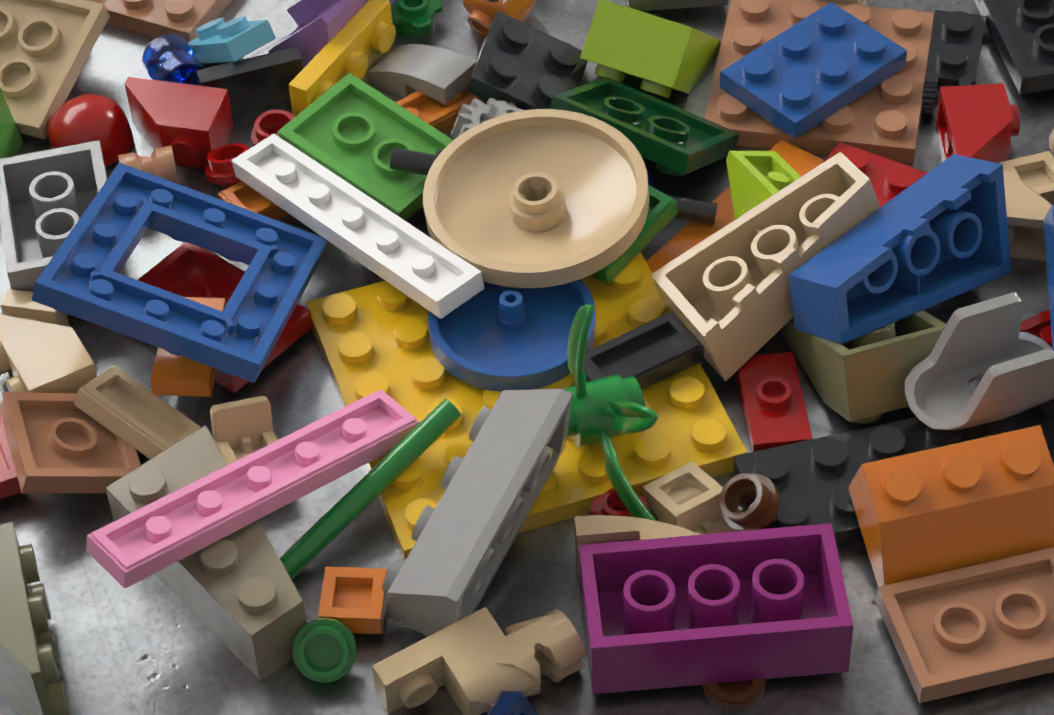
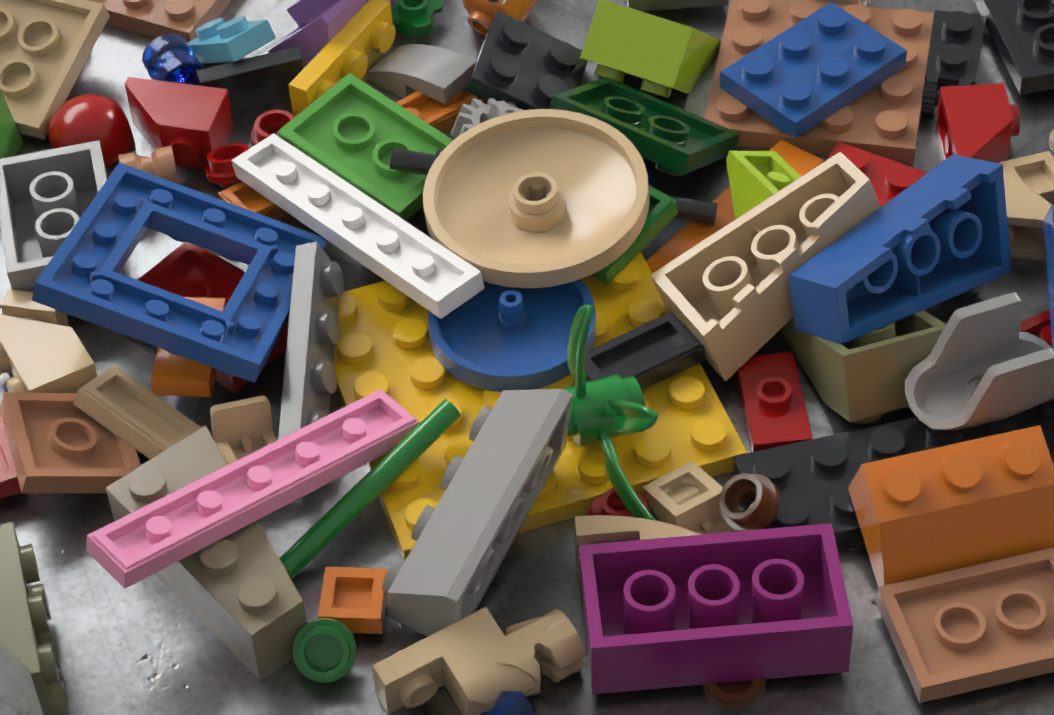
none -> dark grey plate [278,242,345,440]

